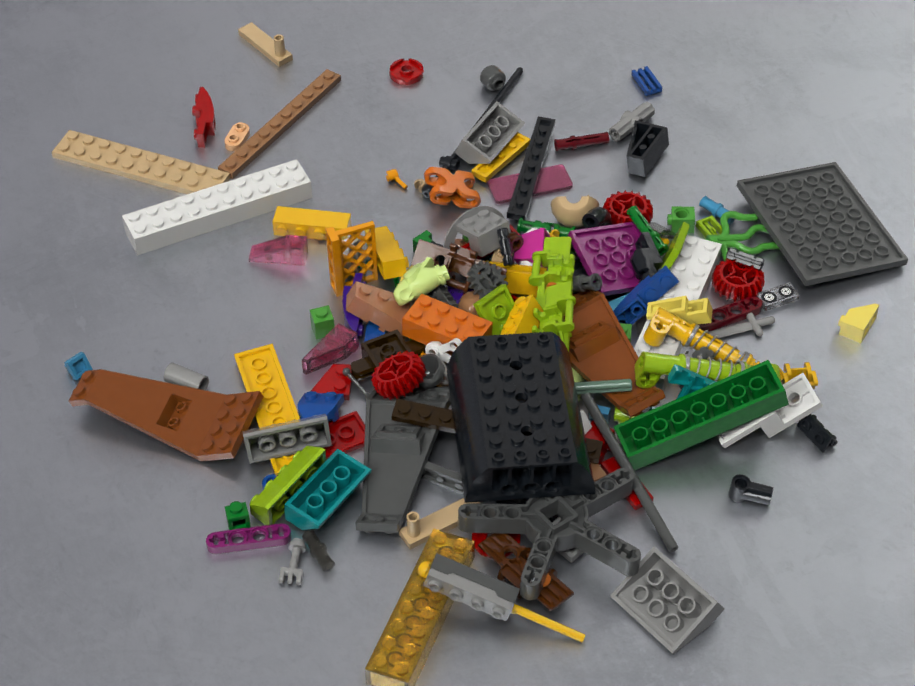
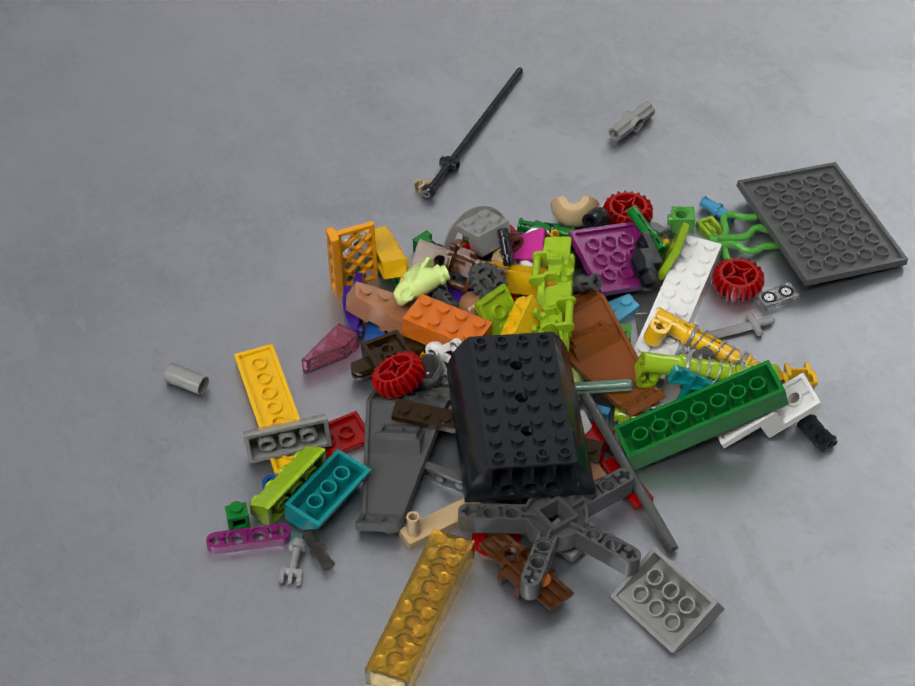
tan plate [52,130,230,194] -> none
dark azure tile [64,352,93,380] -> none
dark orange wing [68,369,264,461] -> none
white brick [122,159,313,256] -> none
red slope [192,87,216,148] -> none
medium nougat plate [218,69,341,179] -> none
light nougat plate [224,122,250,151] -> none
tan piece [238,22,293,67] -> none
clear pink slope [249,235,308,266] -> none
yellow brick [272,206,352,240] -> none
blue slope [297,391,344,422] -> none
bright green brick [310,305,335,340] -> none
red wing [311,364,352,400] -> none
dark grey hinge [342,368,371,400] -> none
light orange hand [386,169,408,189] -> none
red tile [389,58,424,85] -> none
piece [418,553,585,643] -> none
orange piece [424,167,481,209] -> none
light grey slope [454,101,525,164] -> none
yellow plate [471,132,531,183] -> none
dark grey head [480,65,506,91] -> none
clear pink piece [487,164,573,204] -> none
black plate [507,116,556,220] -> none
dark red pin [554,132,609,151] -> none
blue slope [613,265,679,324] -> none
black wedge [627,120,669,177] -> none
blue tile [631,66,663,96] -> none
light yellow slope [646,296,713,325] -> none
dark red beam [699,296,762,332] -> none
axle [726,248,764,270] -> none
black piece [728,474,773,505] -> none
light yellow slope [838,303,879,343] -> none

